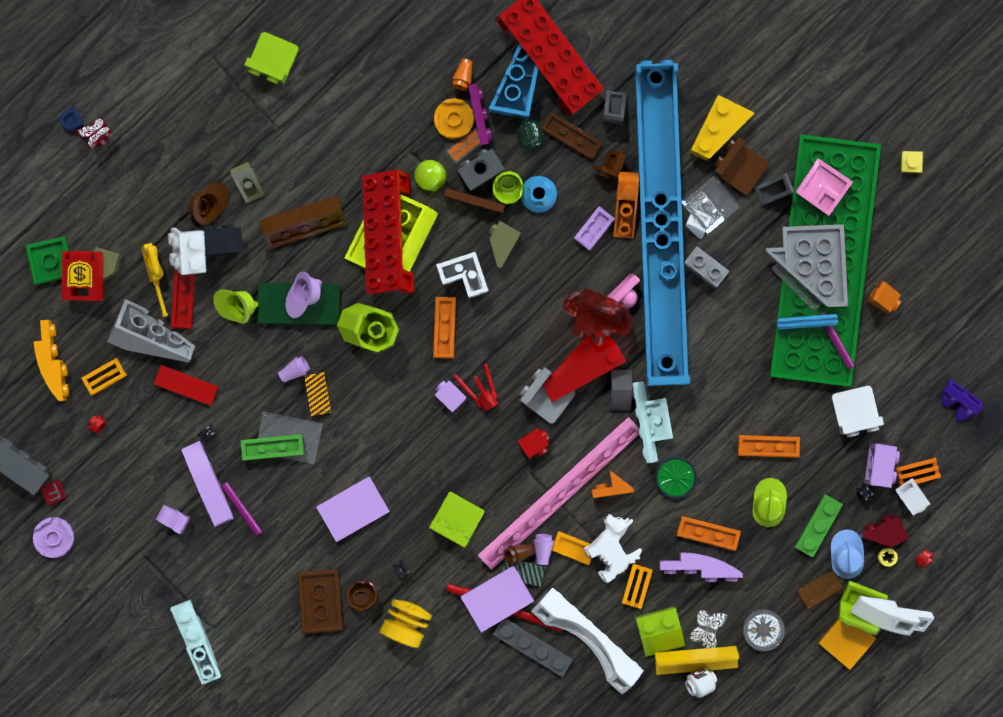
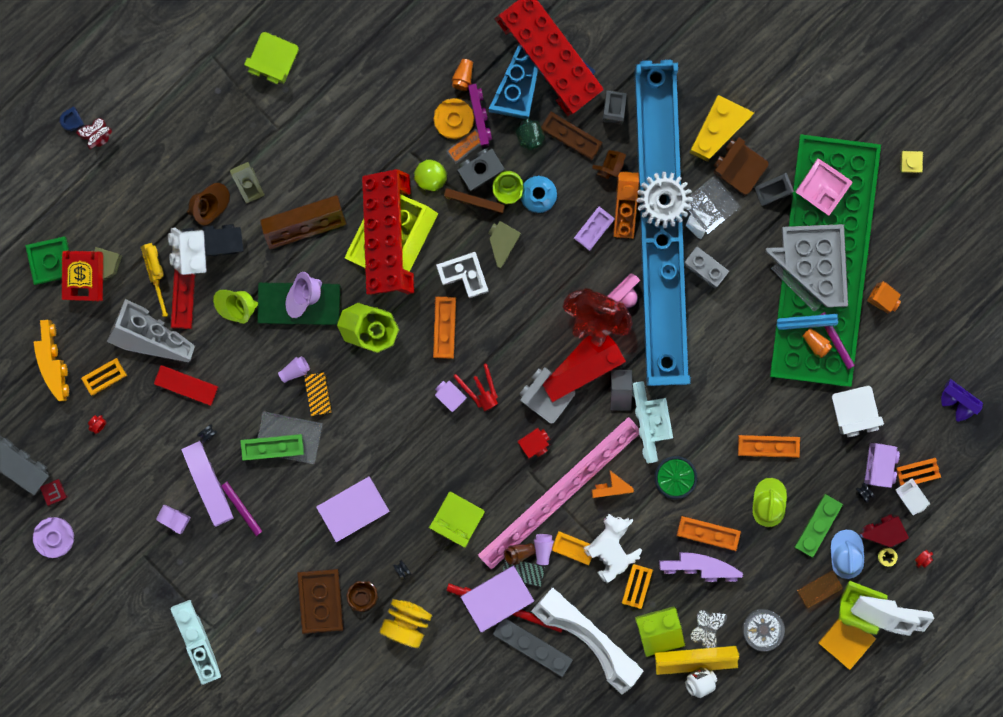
none -> white gear [637,172,692,228]
none -> orange cone [802,328,833,358]

